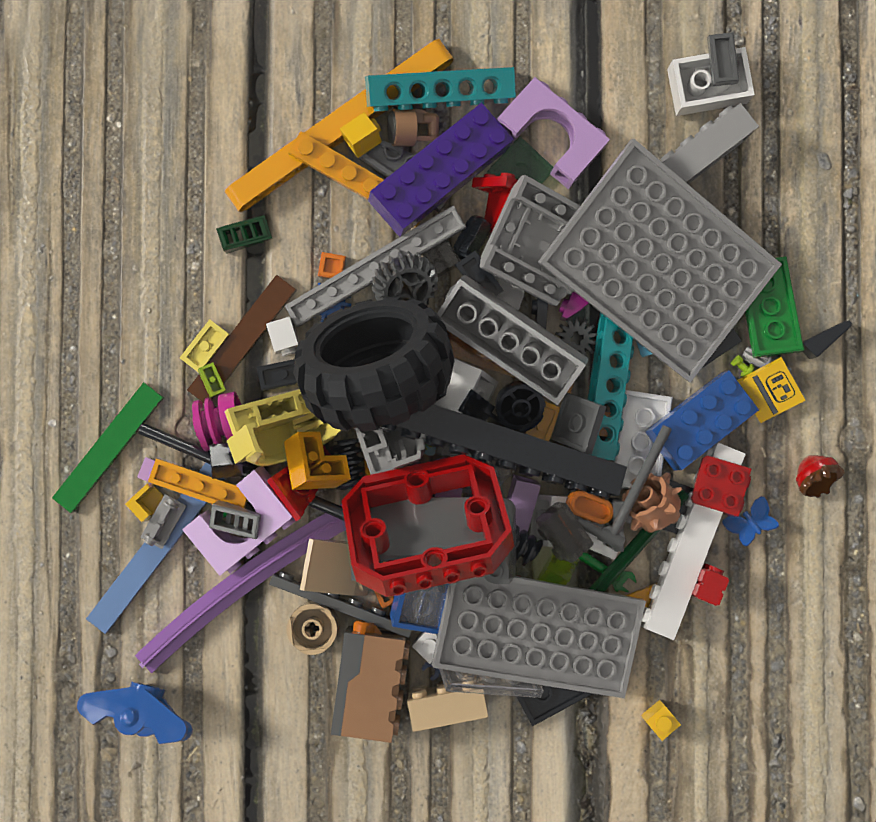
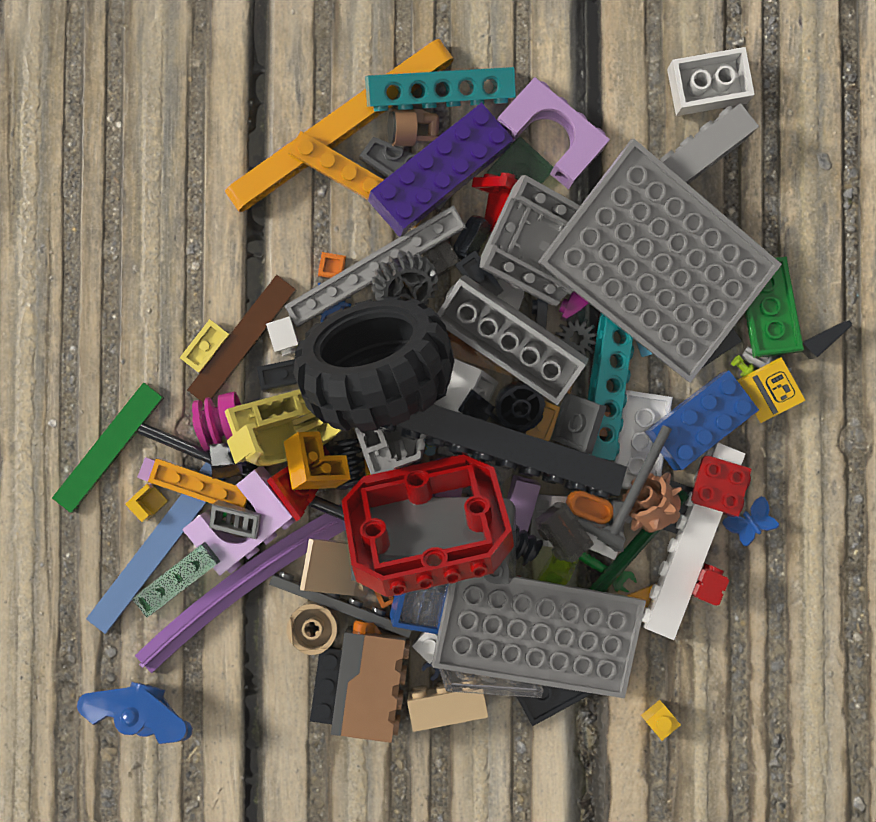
light grey hinge [141,494,186,549] -> none
lime piece [198,362,226,398] -> none
dark green slope [216,215,273,254] -> none
yellow brick [340,113,382,158] -> none
dark grey tile [707,32,739,86] -> none
reddish brown hair [796,455,844,498] -> none
none -> clear green plate [132,542,220,618]
none -> black plate [310,647,342,725]

